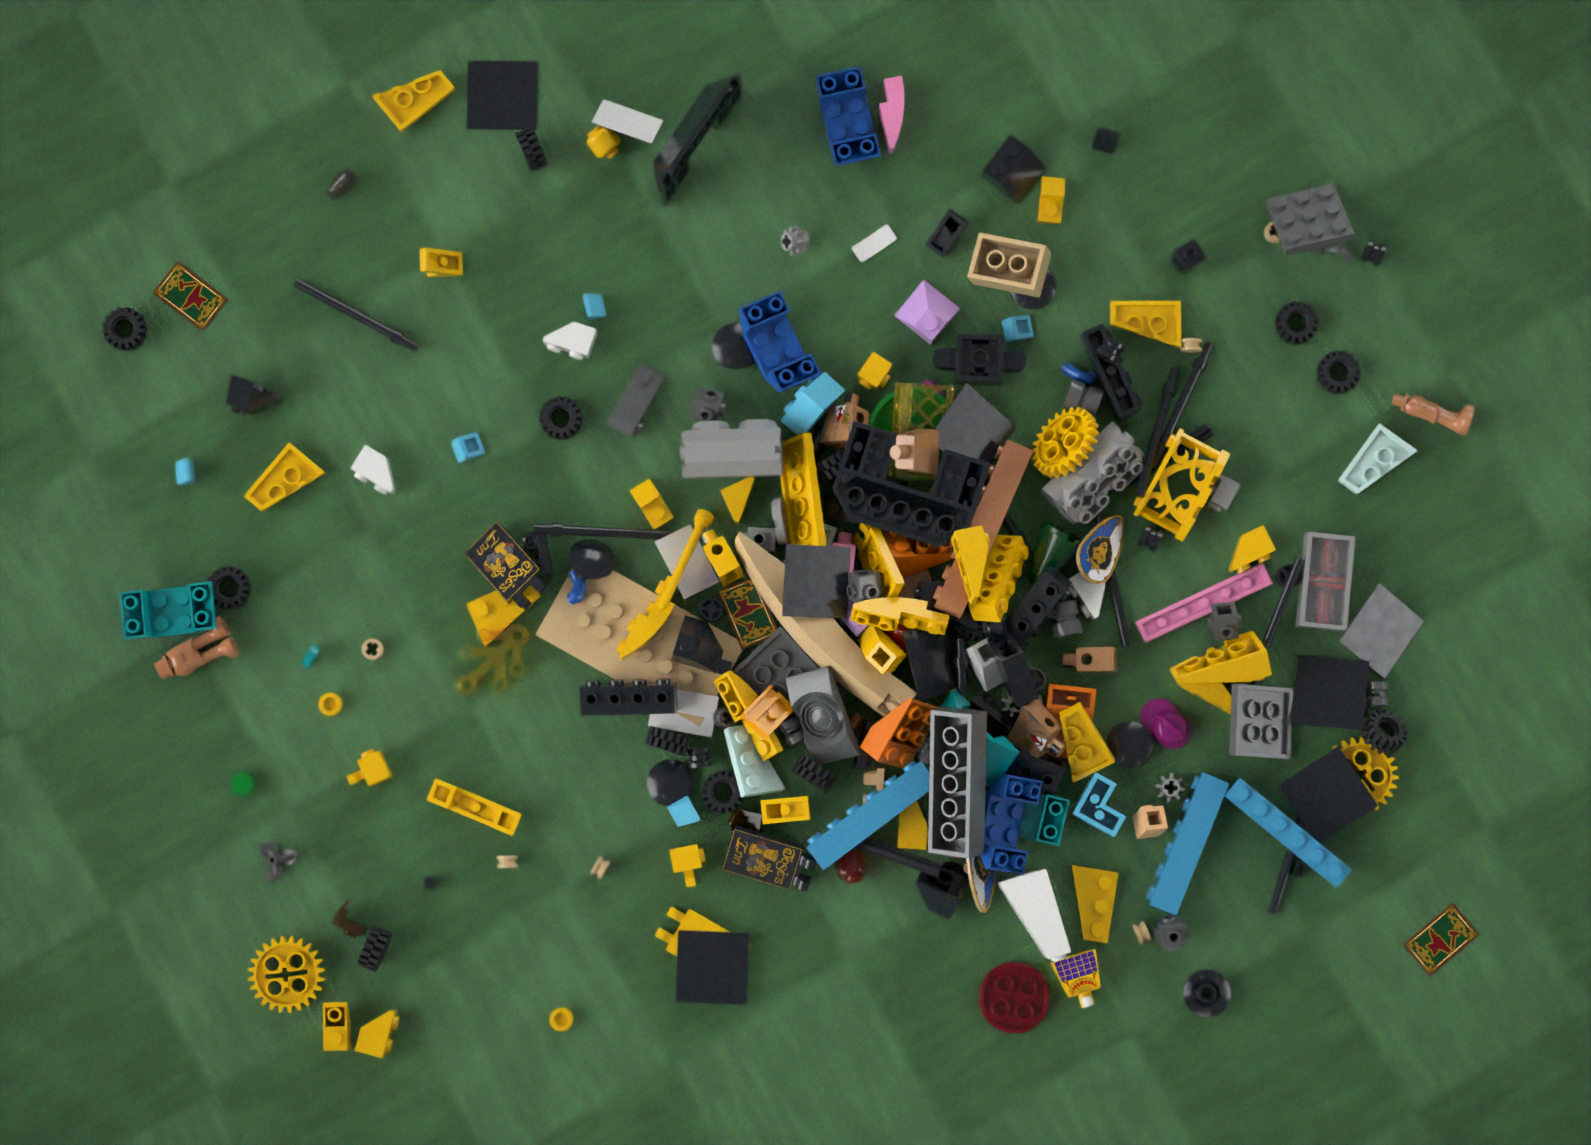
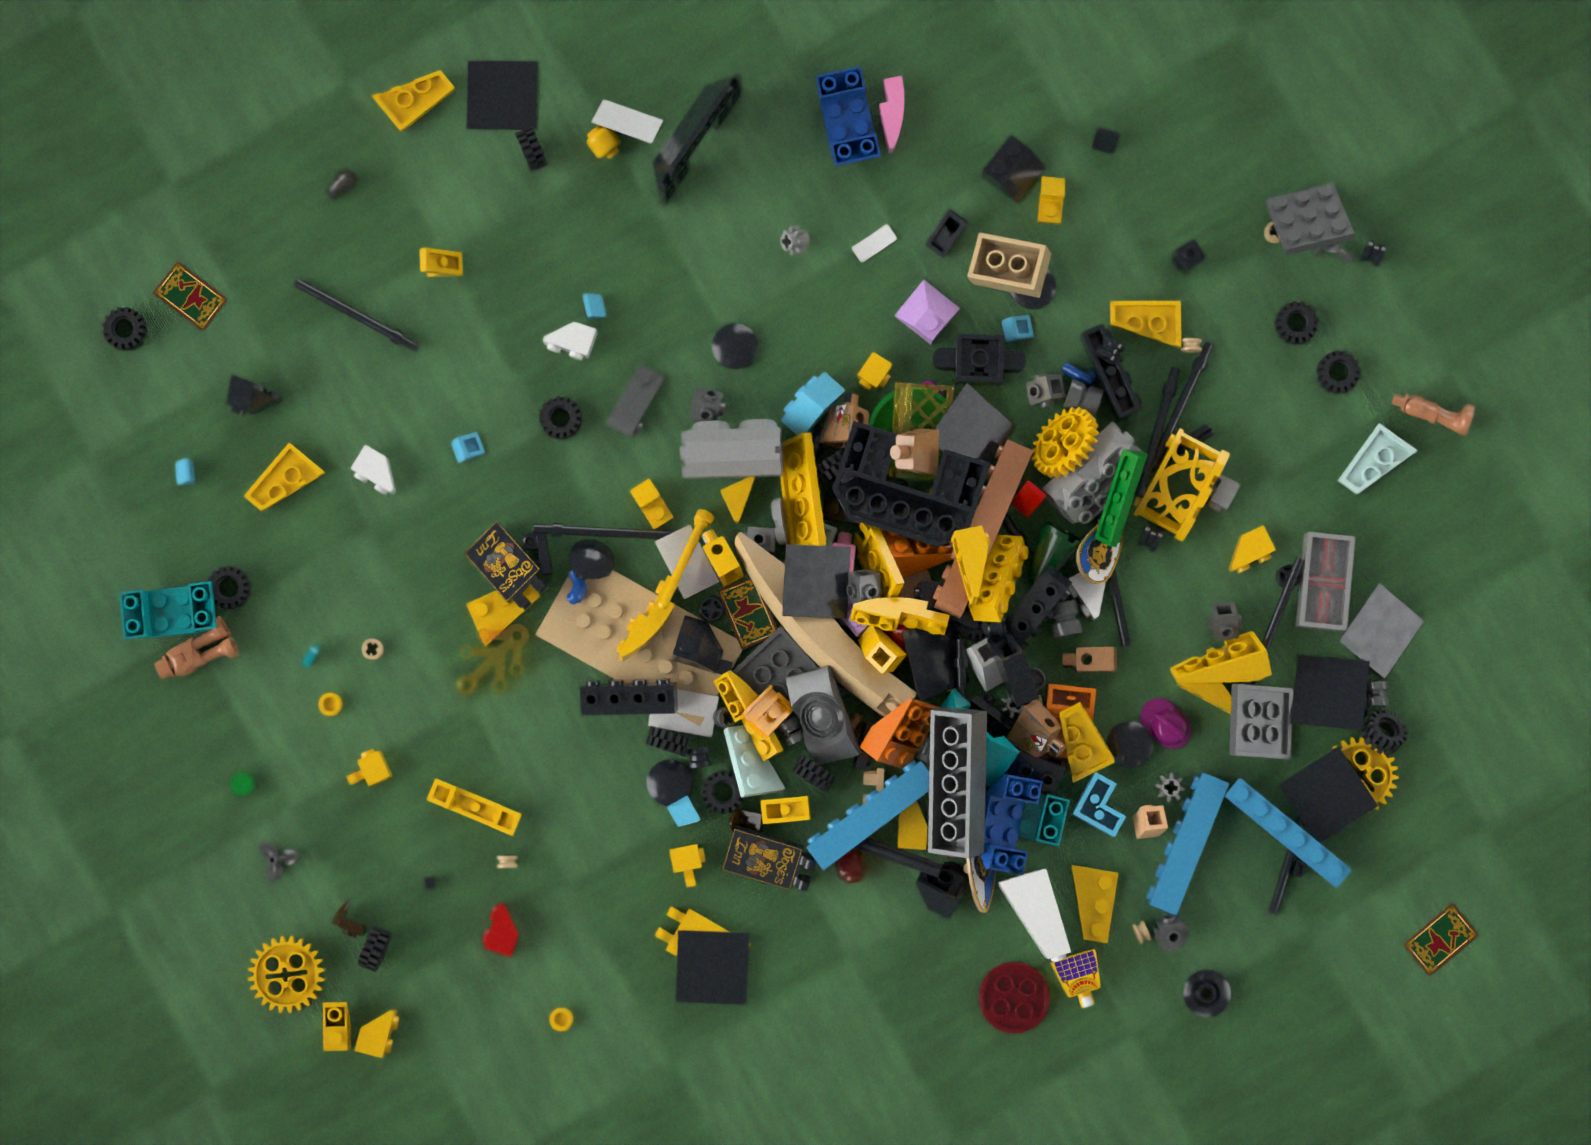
tan bush [590,855,611,879] -> none
blue slope [738,291,821,393] -> none
bright pink tile [1135,563,1273,643] -> none
none -> red slope [482,902,520,957]
none -> red slope [1011,480,1047,517]
none -> dark grey brick [1025,373,1066,408]
none -> green fence [1095,449,1148,547]

